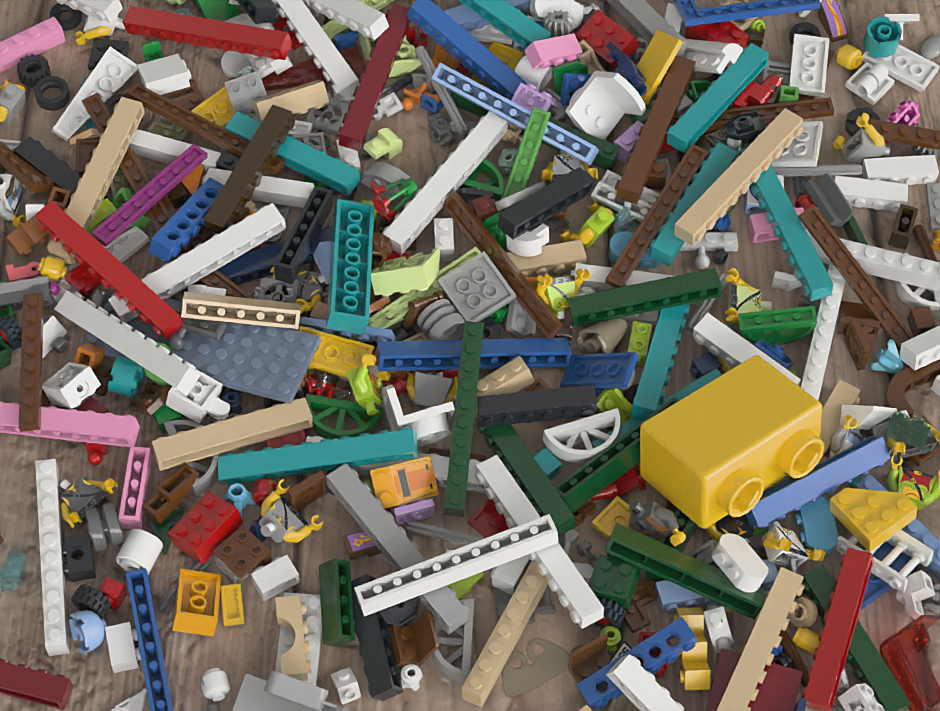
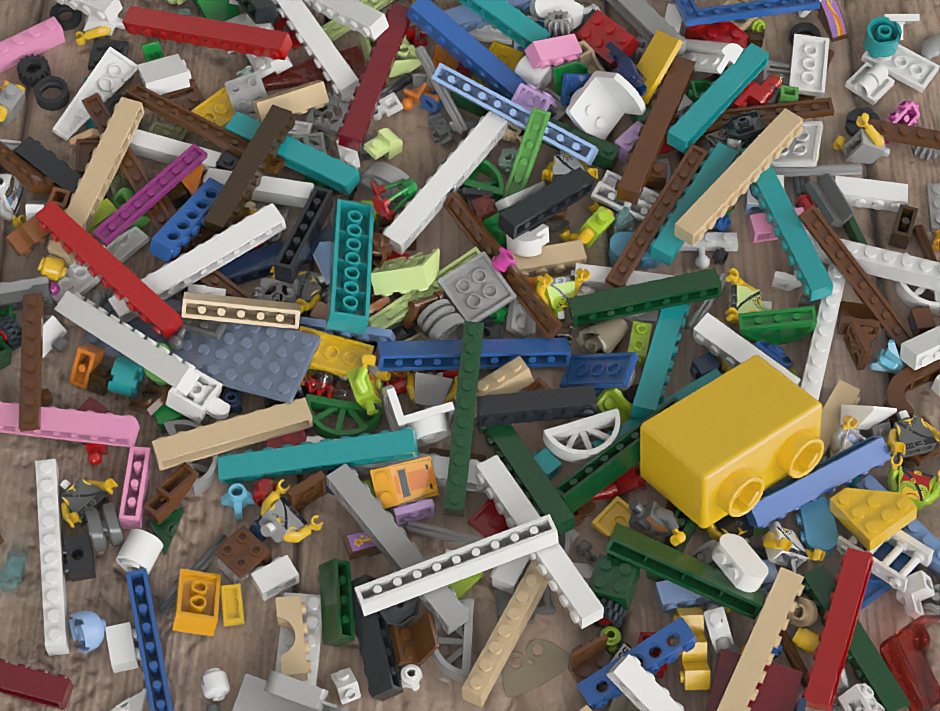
coral leg [6,262,40,282] -> none
white brick [42,362,101,409] -> none
red bracket [65,265,102,298] -> none
black tyre [71,584,111,619] -> none
red brick [98,576,127,612] -> none
red brick [168,491,243,565] -> none
white tile [221,51,253,78] -> none
blue bracket [334,27,359,51] -> none
white brick [434,218,454,262] -> none
reddish brown plate [623,579,658,634] -> none
black plate [775,654,794,668] -> none
yellow head [836,44,863,70] -> none
white brick [862,155,939,185] -> none
clear green bracket [884,412,931,450] -> none
none -> dark pink brick [492,247,517,272]

